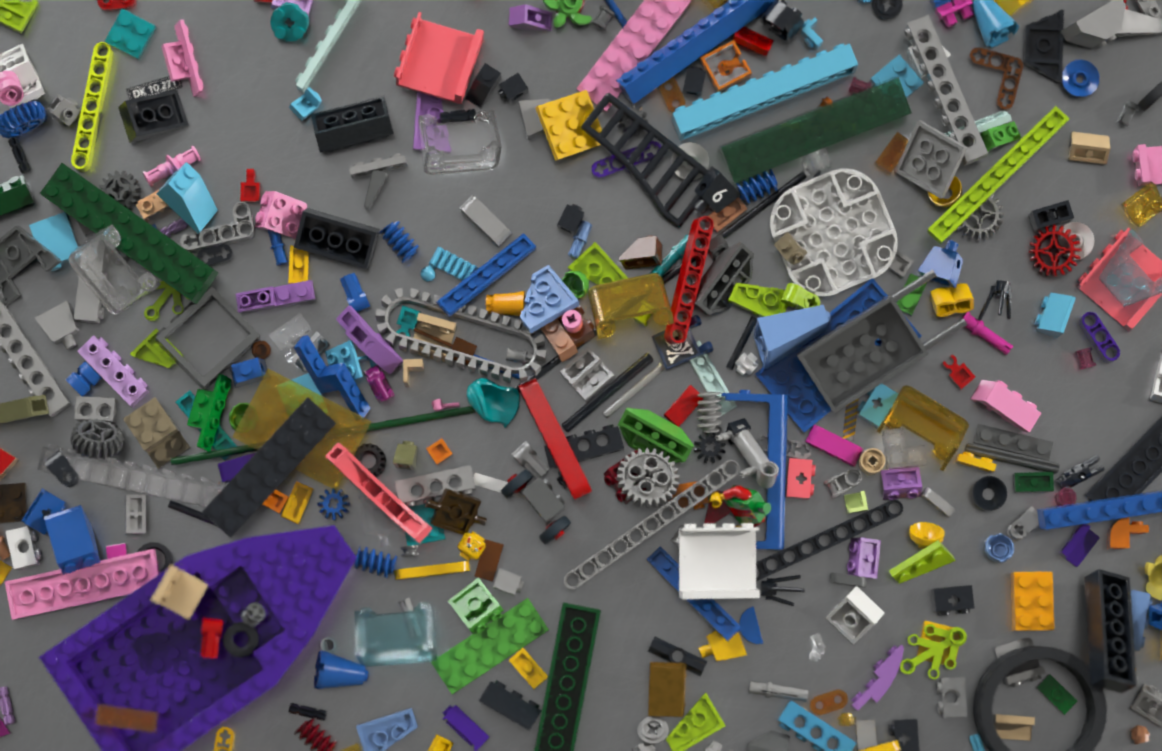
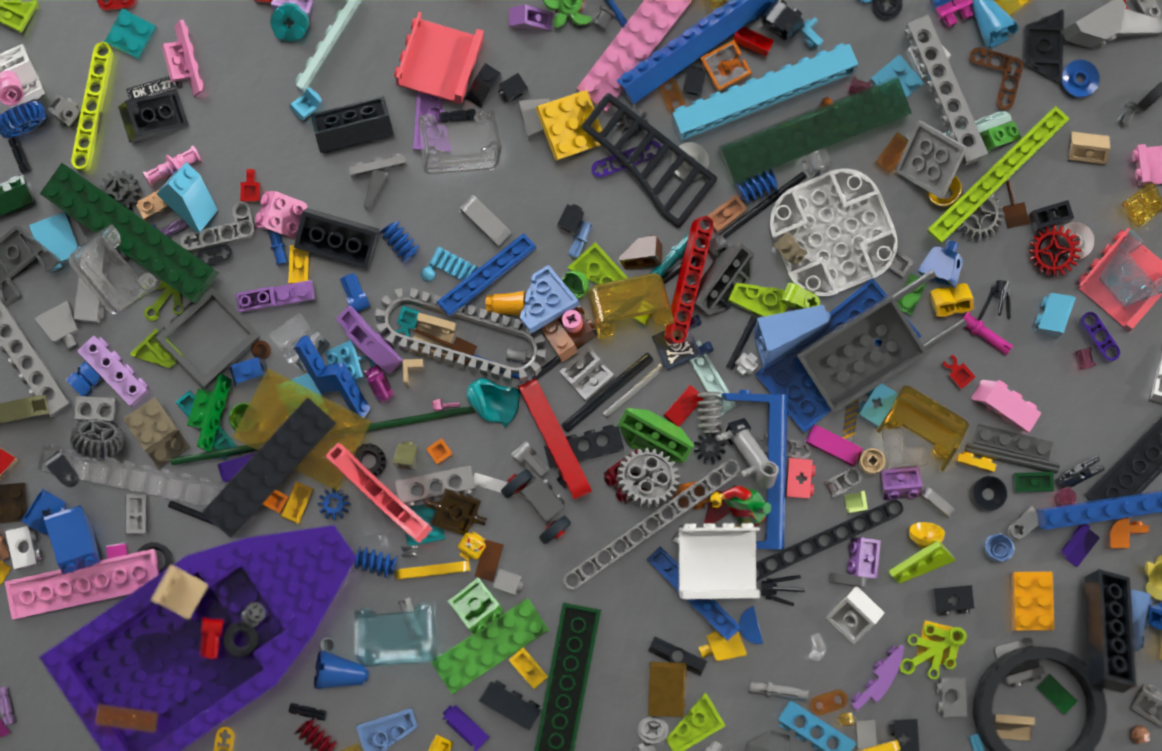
black torso [693,166,741,215] -> none
none -> reddish brown piece [1002,179,1030,229]

